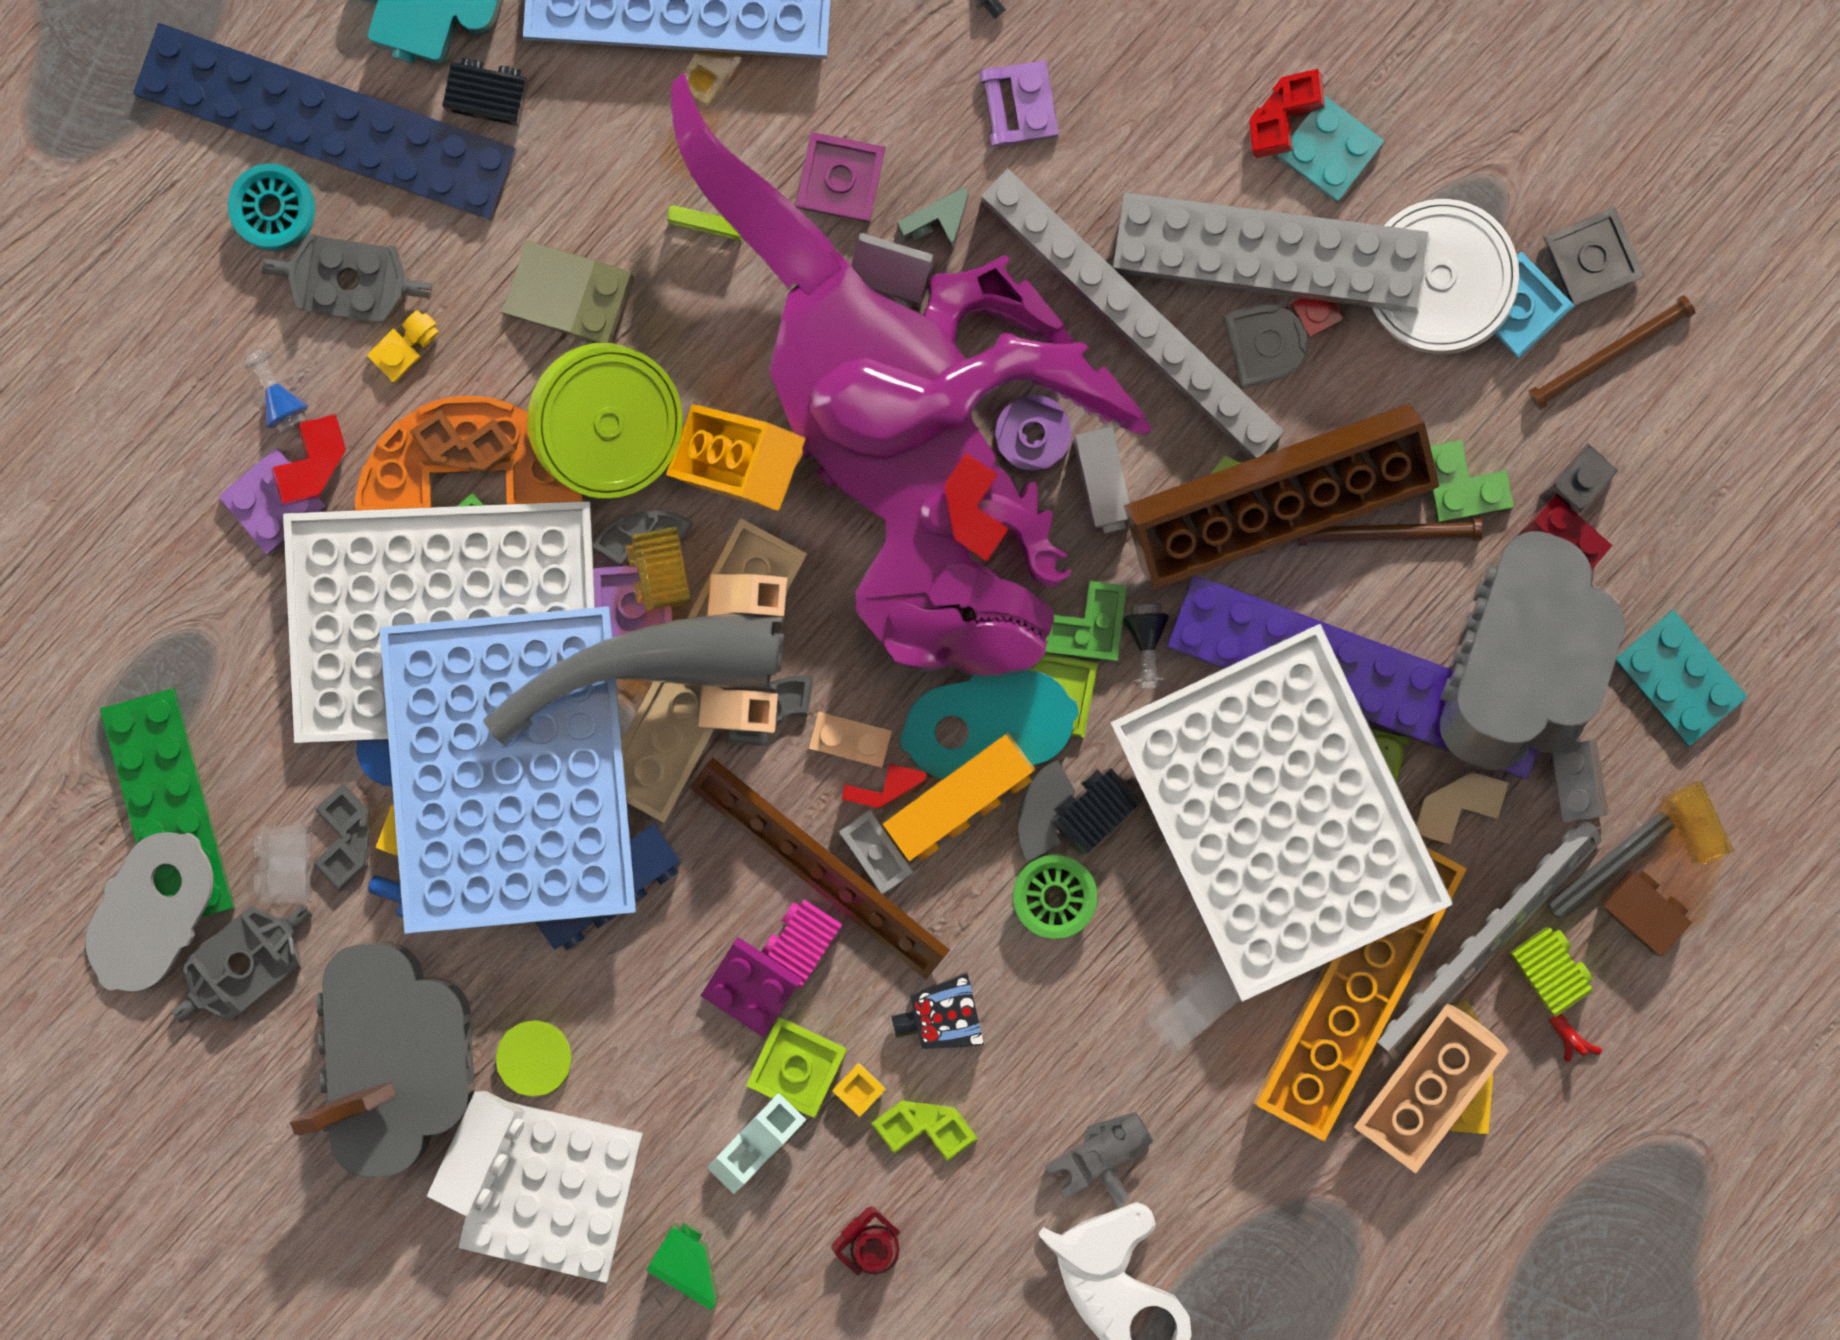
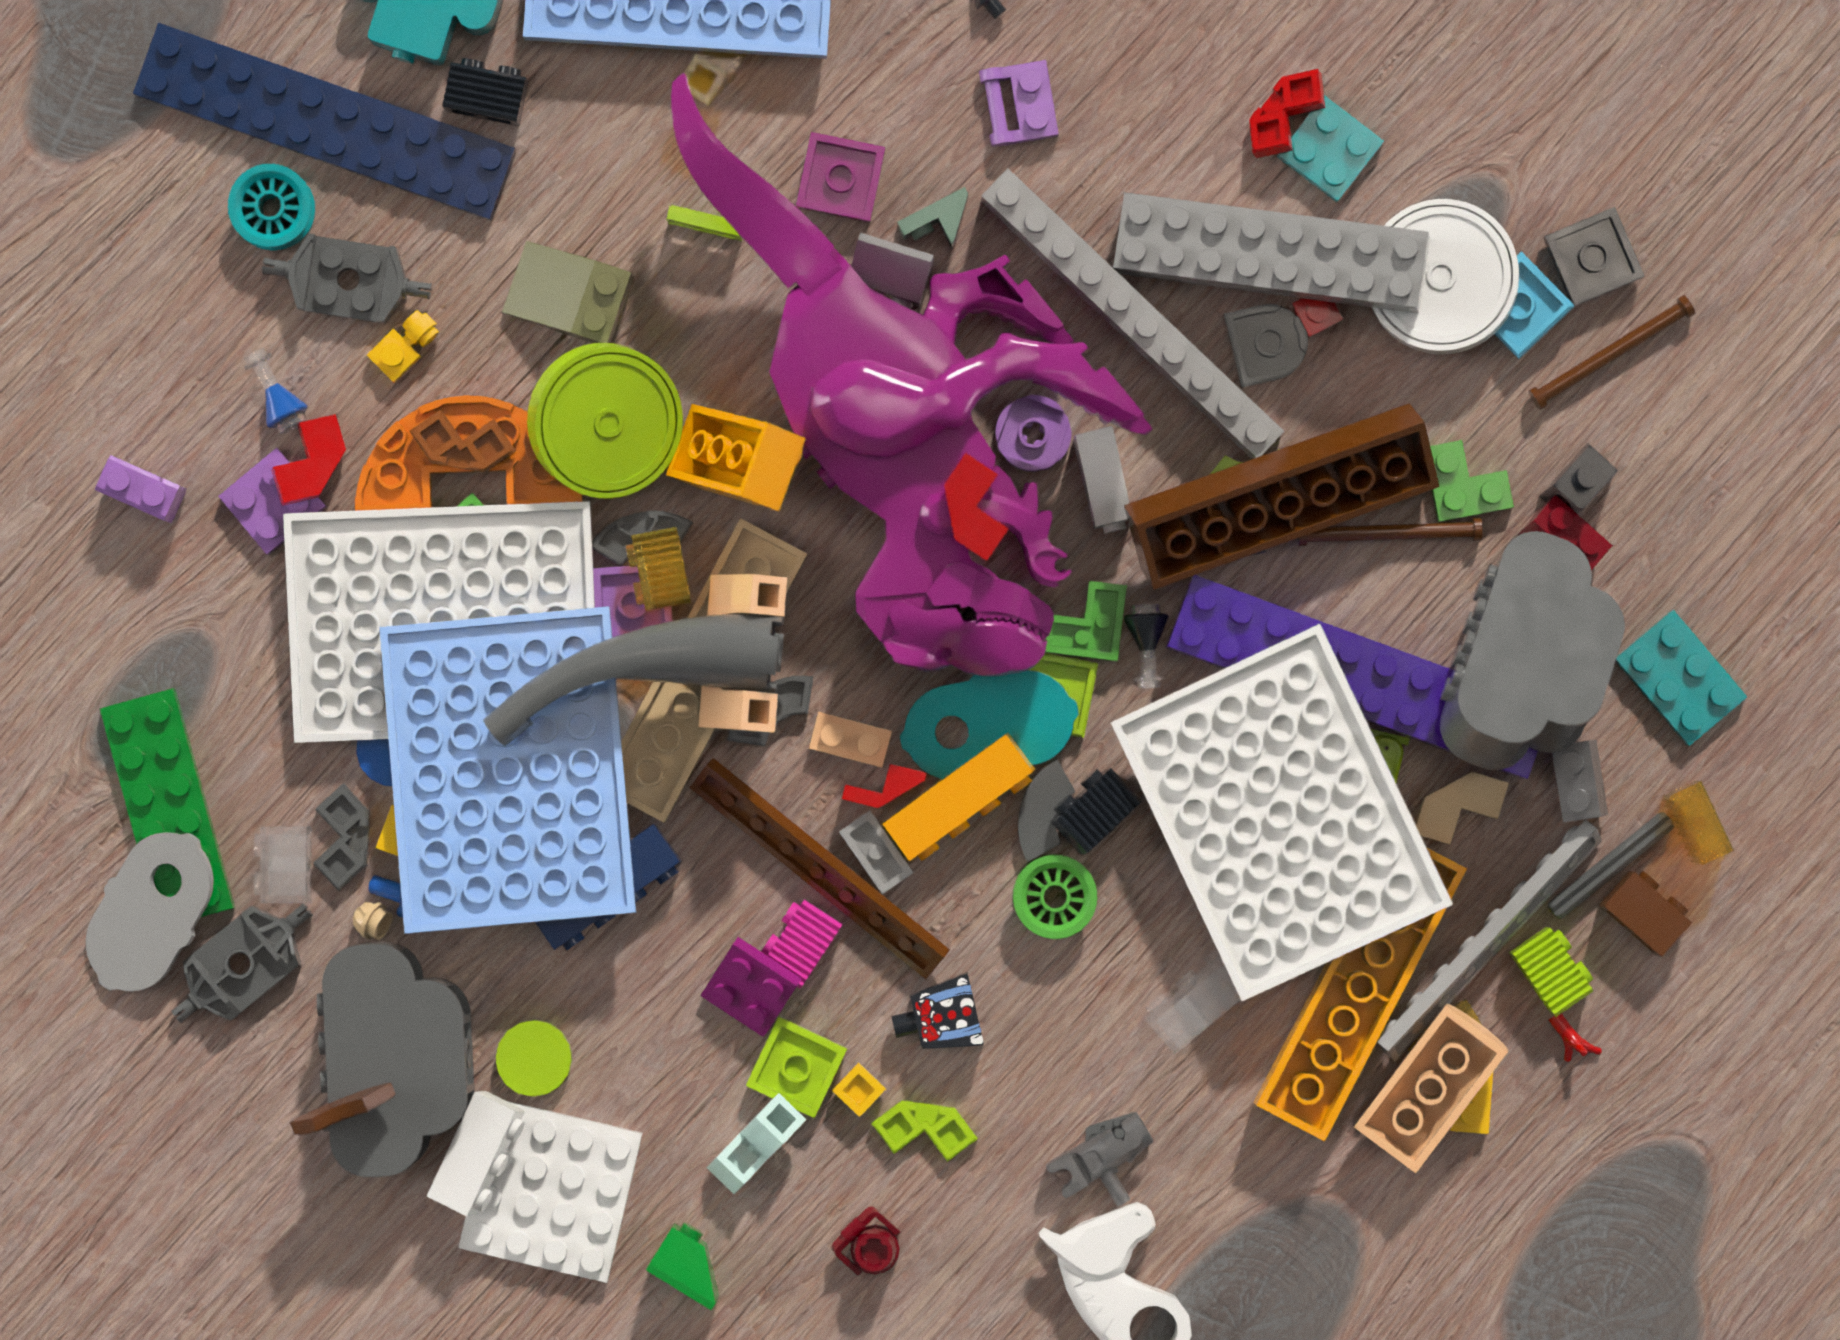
none -> medium lavender brick [95,455,186,523]
none -> tan plate [353,902,393,940]

